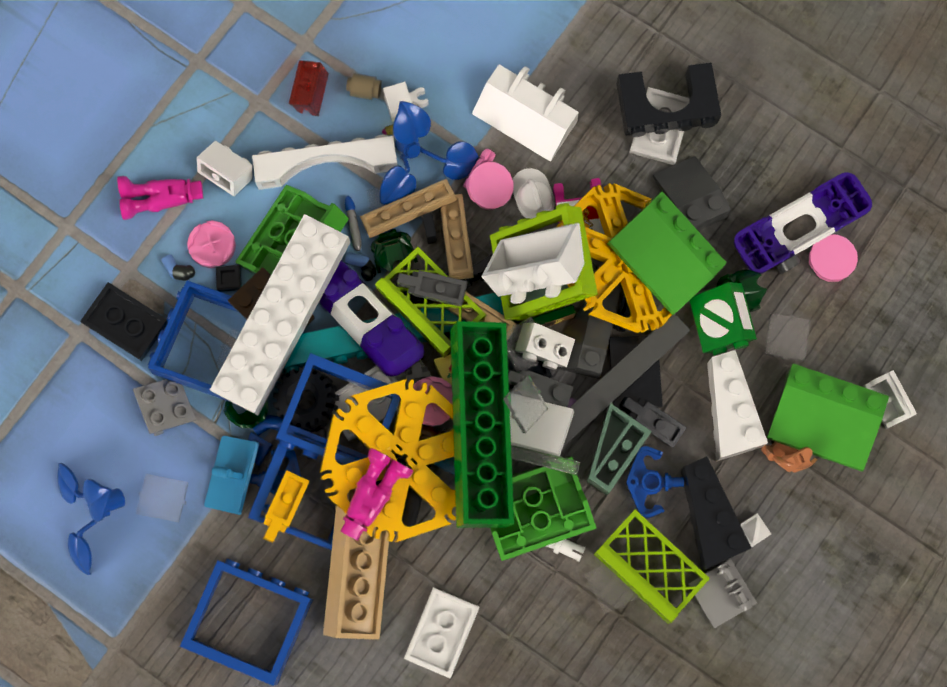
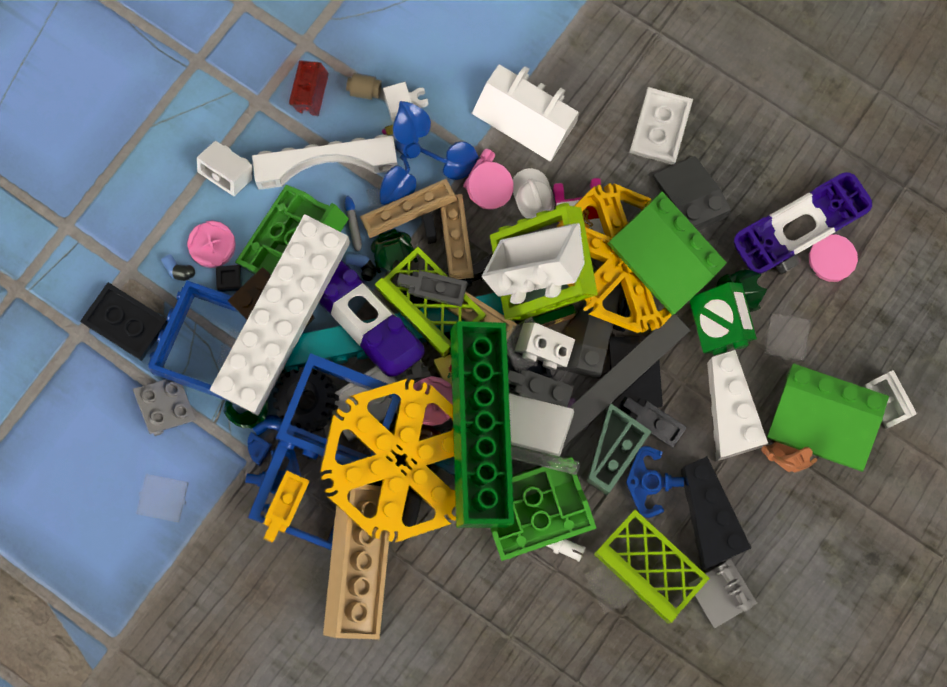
blue plant [57,463,125,575] -> none
dark pink piece [117,176,203,220] -> none
blue window [180,558,313,686] -> none
dark azure shield [204,436,259,515] -> none
dark pink piece [340,447,413,541] -> none
white tile [404,587,479,679] -> none
clear piece [503,375,548,433] -> none
black arch [616,62,721,137] -> none
white tile [740,513,771,547] -> none

